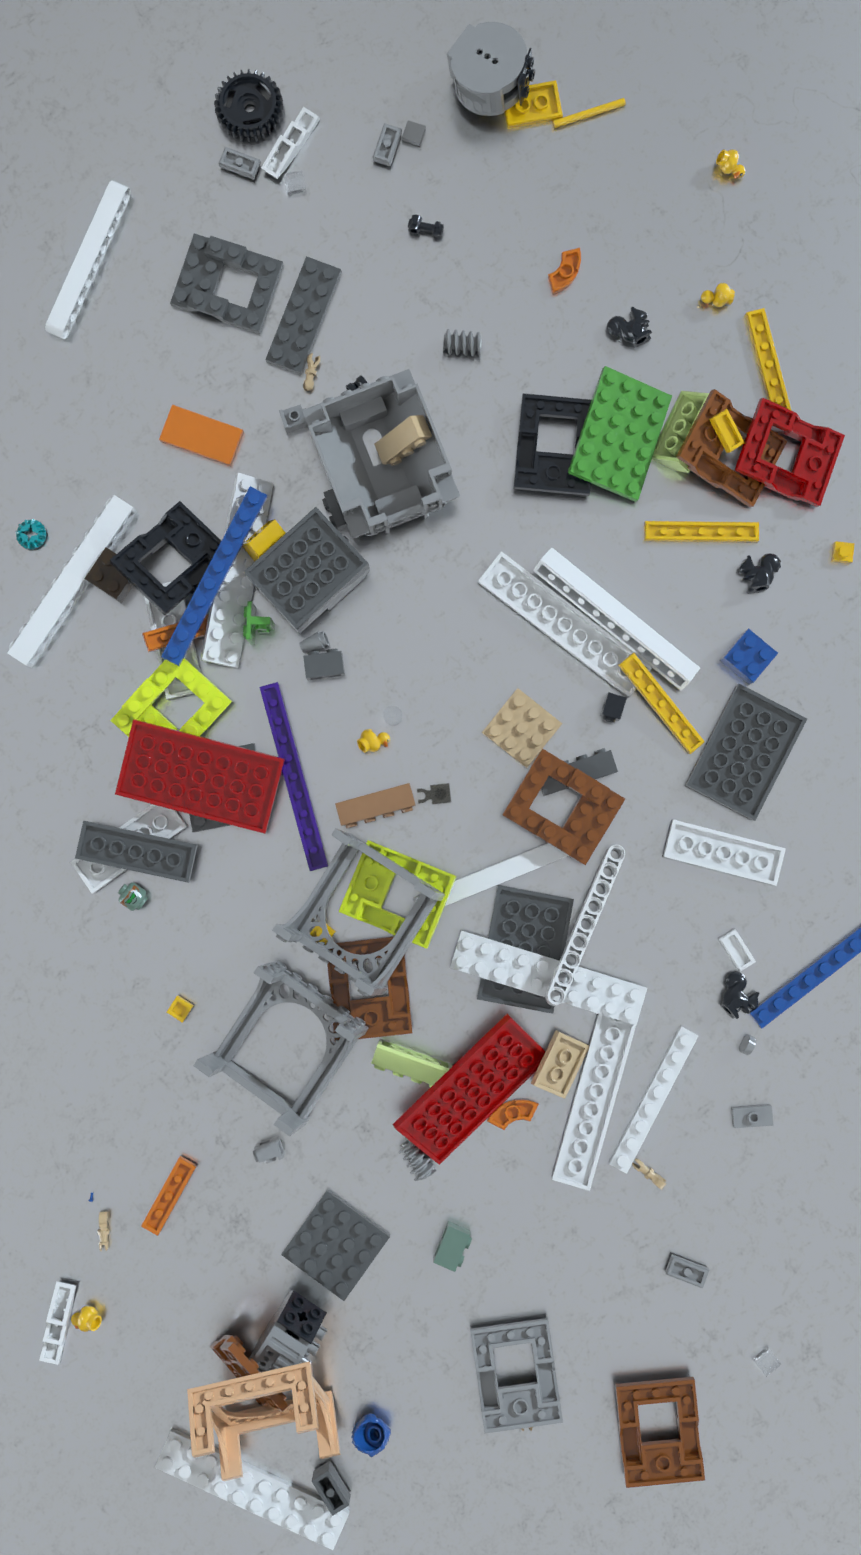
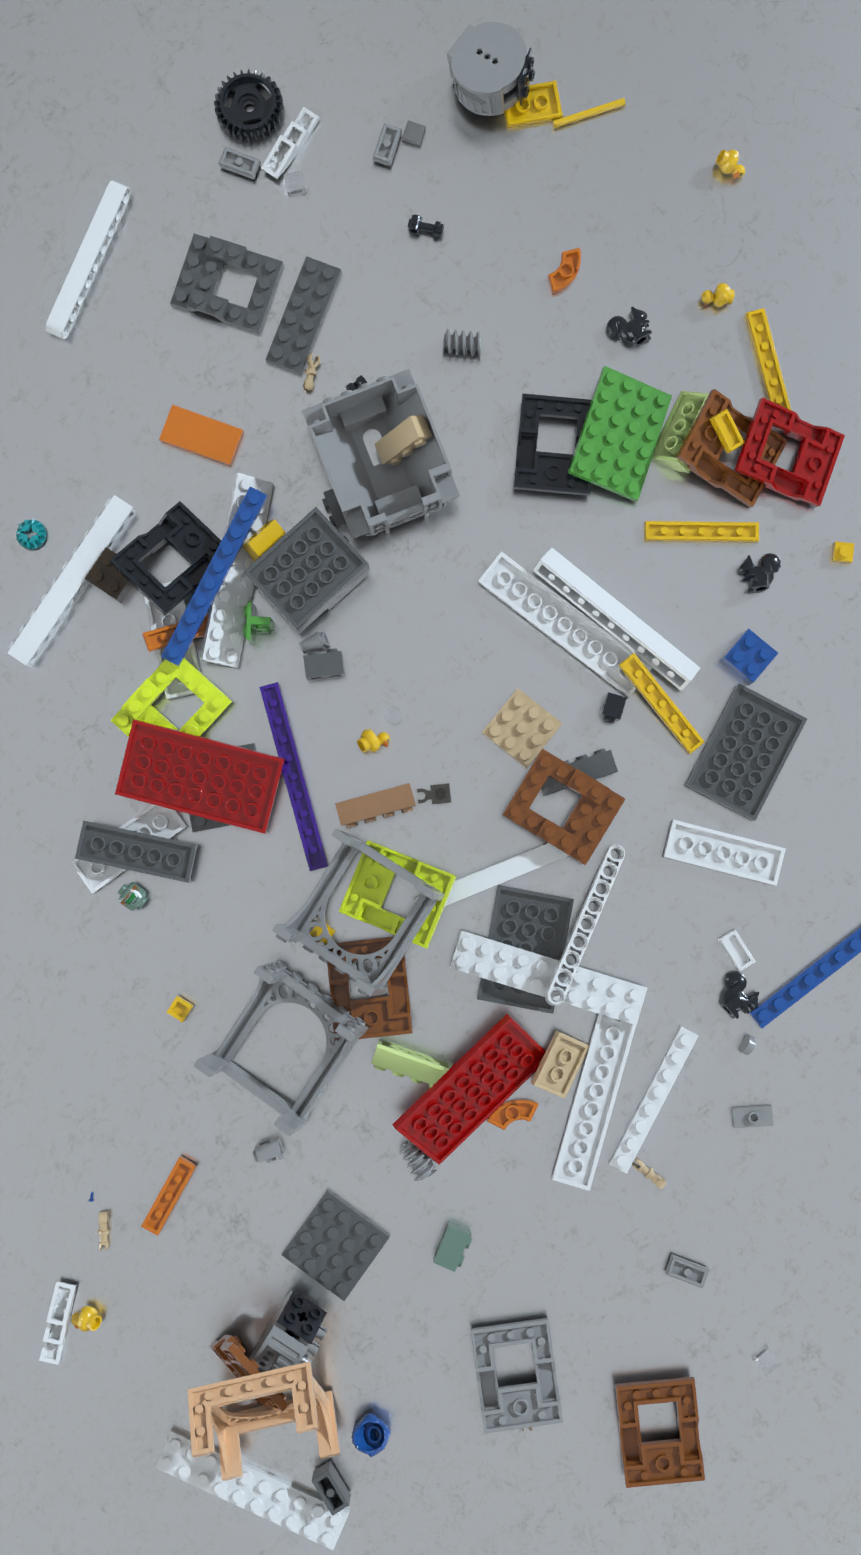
light grey brick [279,404,308,434] -> none

